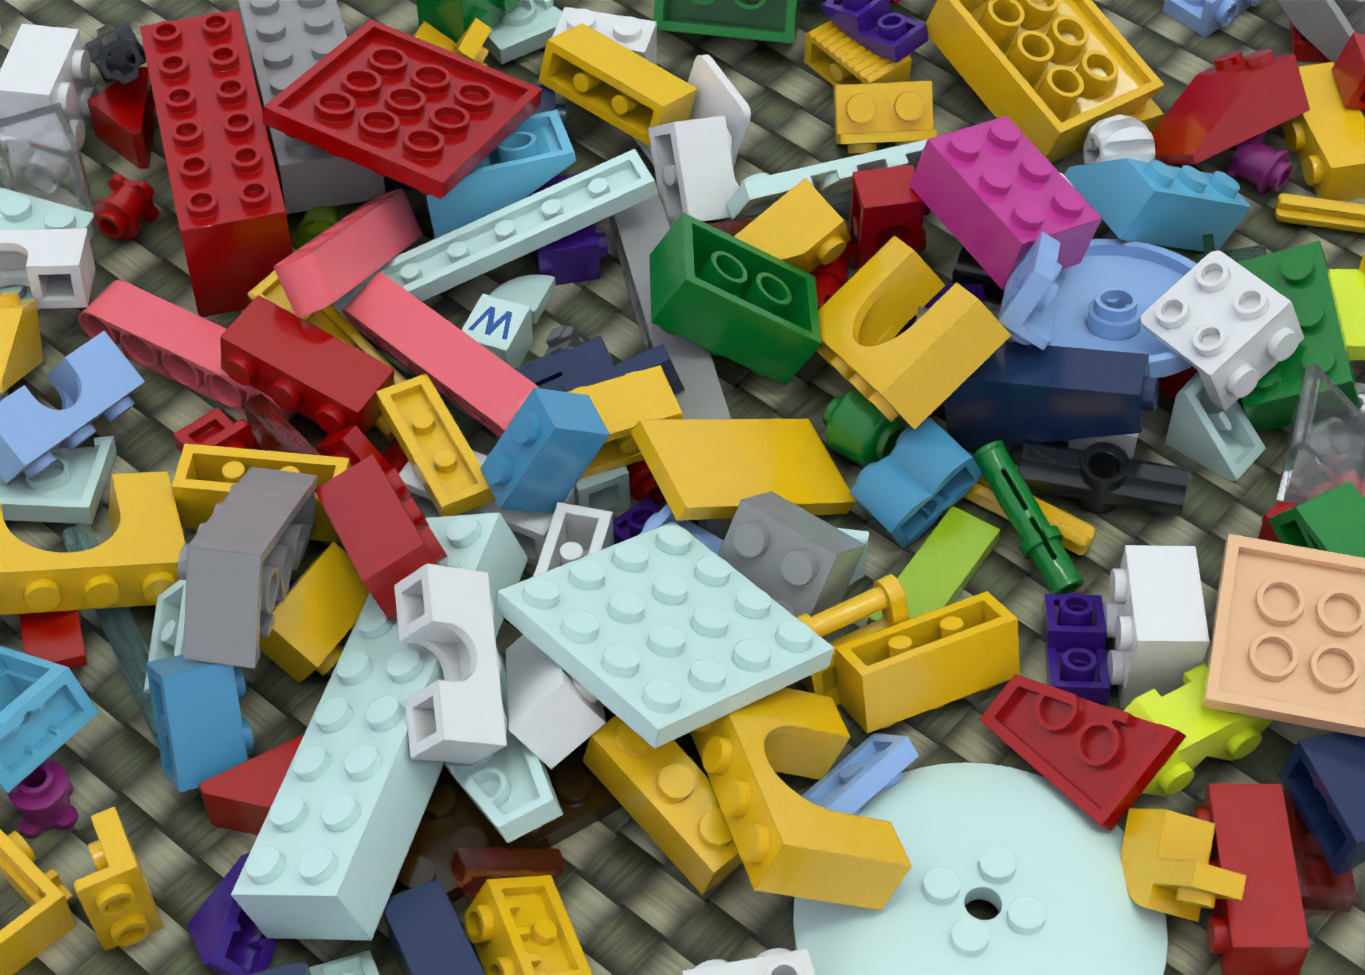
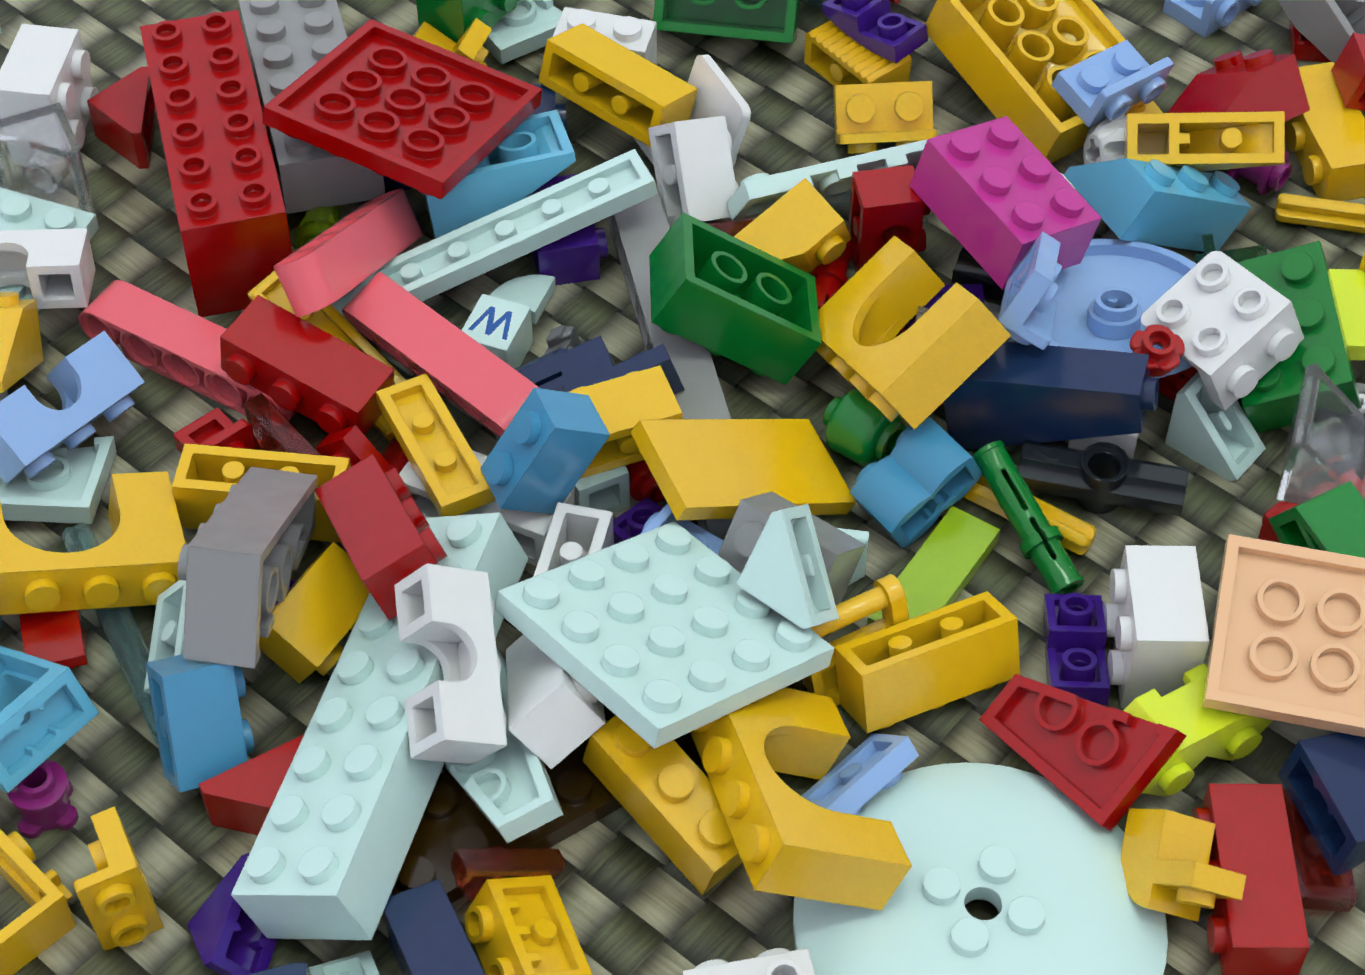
black piece [85,23,147,84] -> none
red brick [93,174,159,240] -> none
none -> light aqua slope [736,504,839,629]
none -> light blue bracket [1052,39,1175,128]
none -> yellow slope [1125,111,1285,172]
none -> red plate [1129,324,1185,377]

